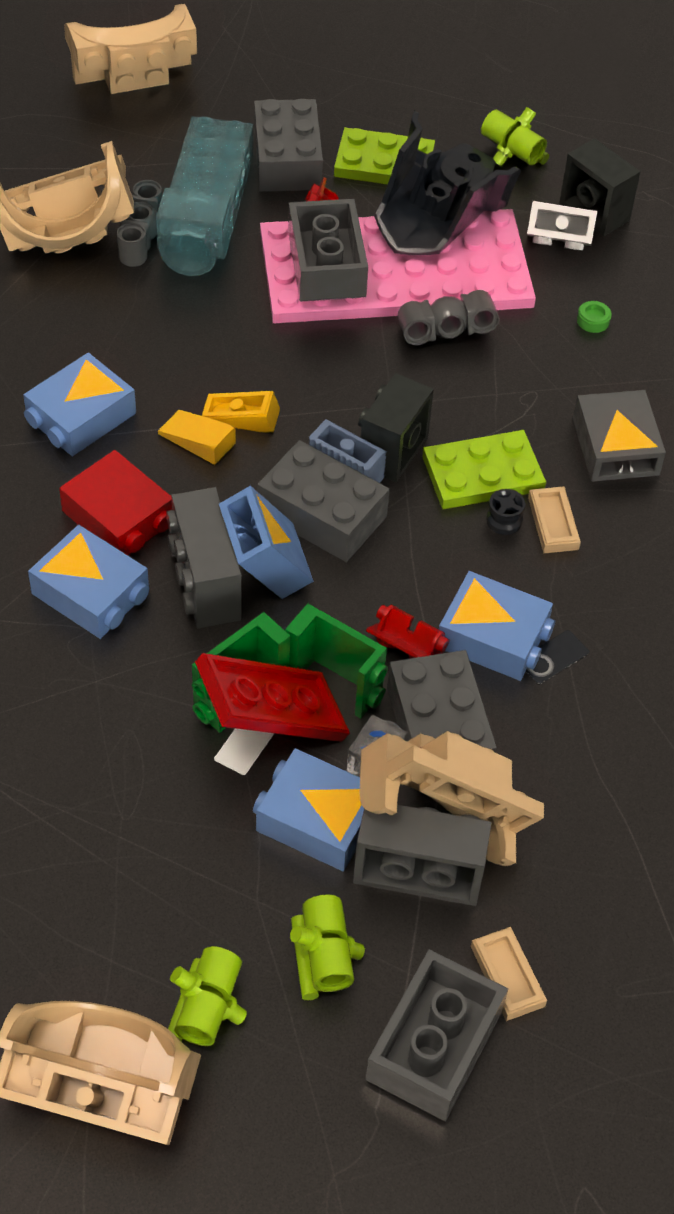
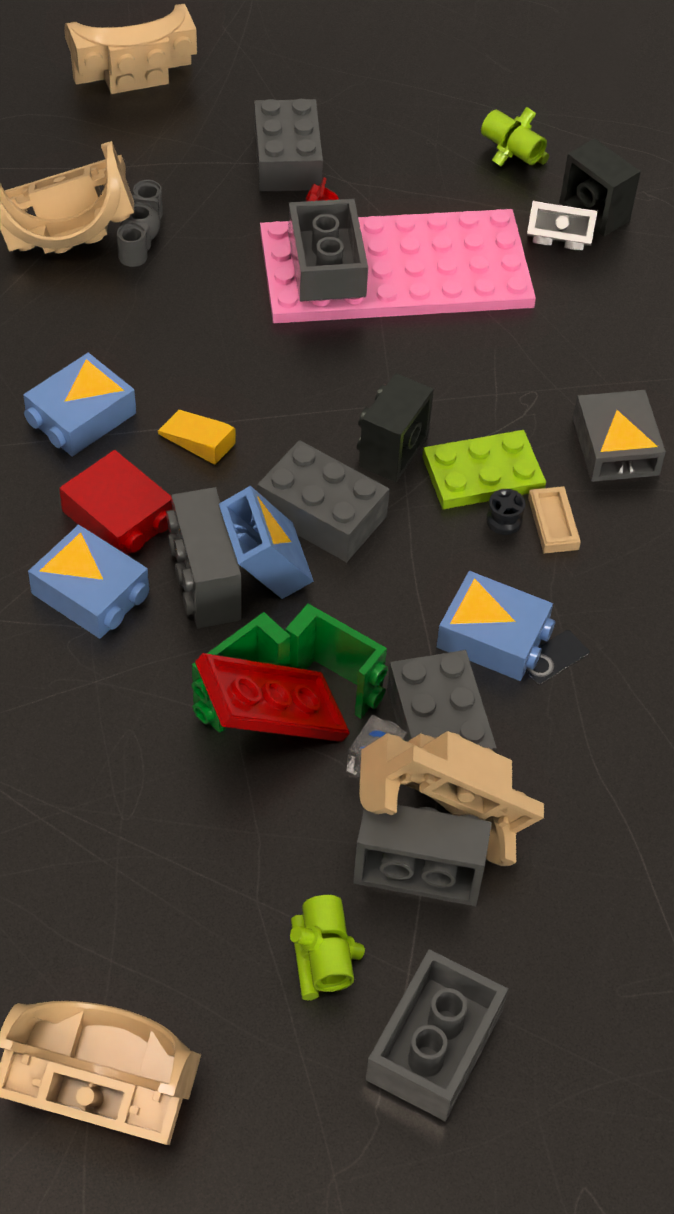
clear light blue brick [156,116,253,276] -> none
lime pin [168,946,247,1046] -> none
yellow slope [202,391,280,433] -> none
white sticker [214,728,274,775] -> none
medium blue brick [253,748,364,872] -> none
sand blue brick [309,419,387,483] -> none
lime plate [334,127,435,184] -> none
red hinge [366,604,450,659] -> none
black piece [374,110,521,255] -> none
dark grey piece [397,290,500,345] -> none
tan tile [471,927,547,1021] -> none
bright green tile [577,301,612,333] -> none

